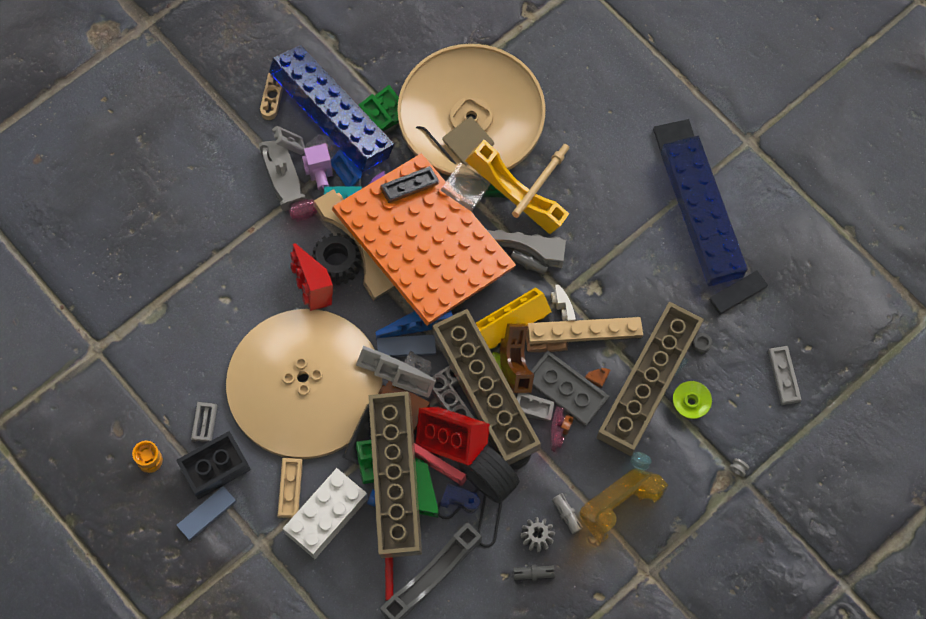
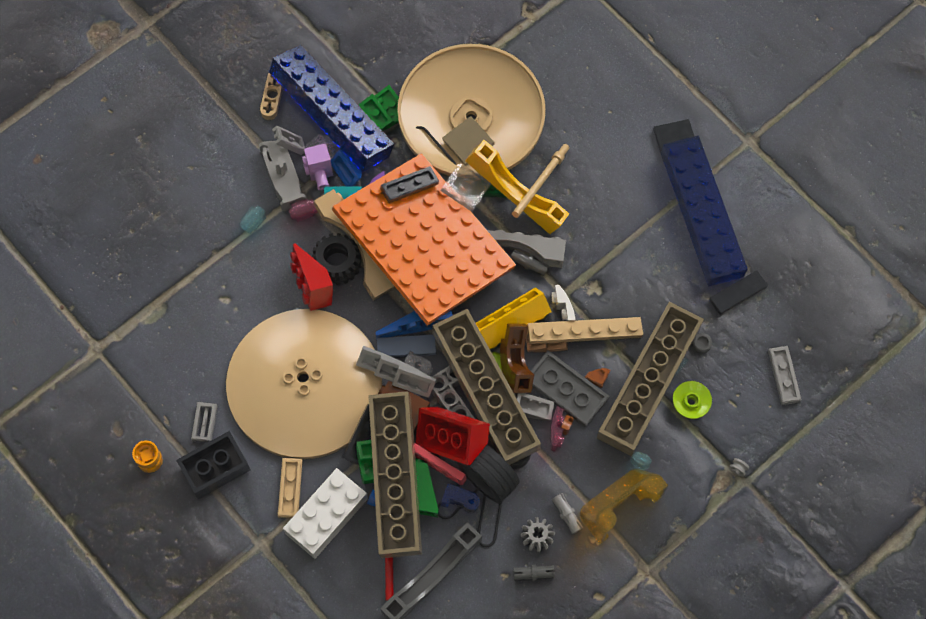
sand blue tile [177,486,237,541] -> none
none -> clear light blue brick [239,205,266,234]

